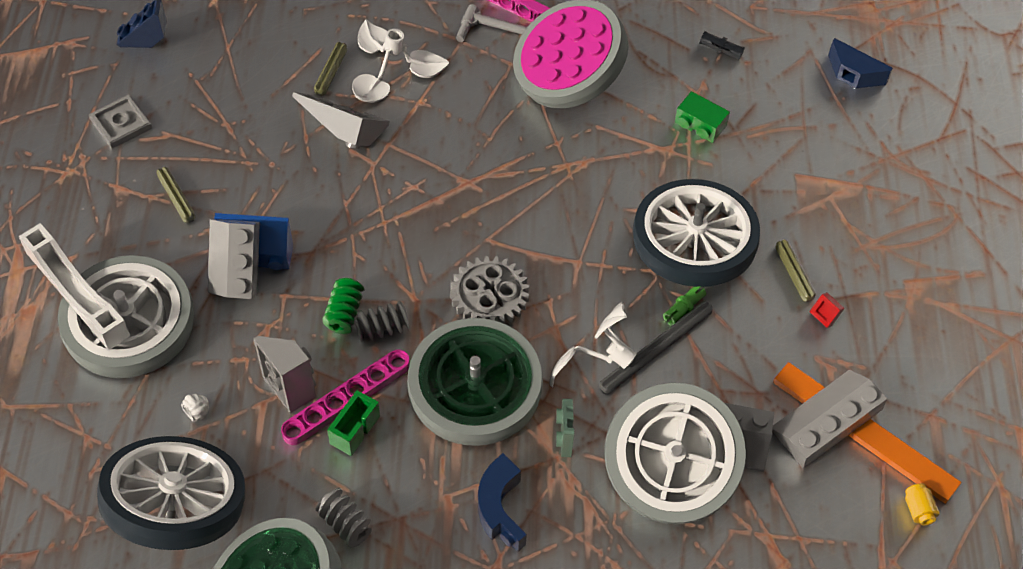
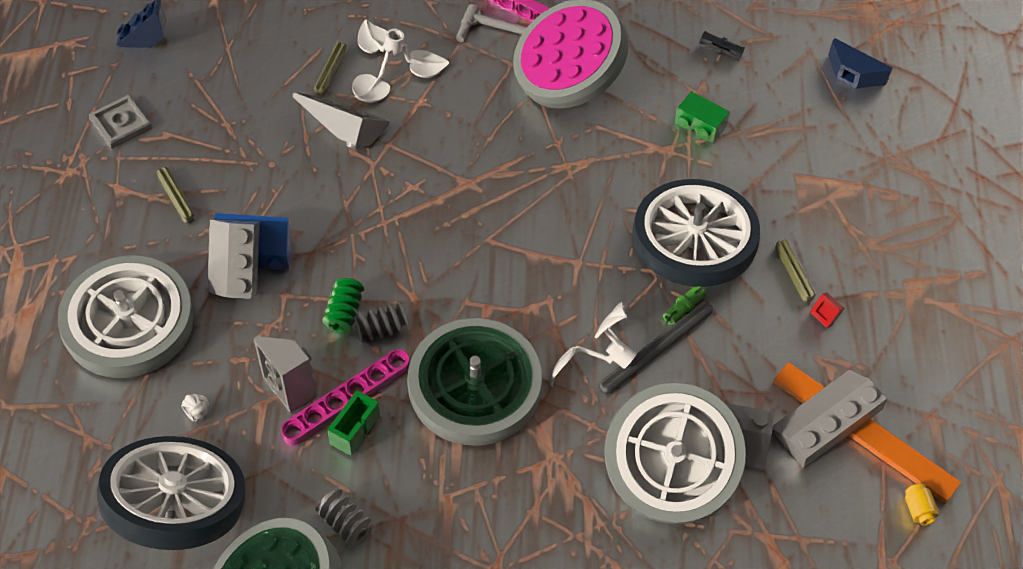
white arch [19,223,130,350] -> none
light grey gear [450,256,529,324] -> none
dark blue arch [478,453,527,552] -> none
sand green wing [556,399,574,457] -> none

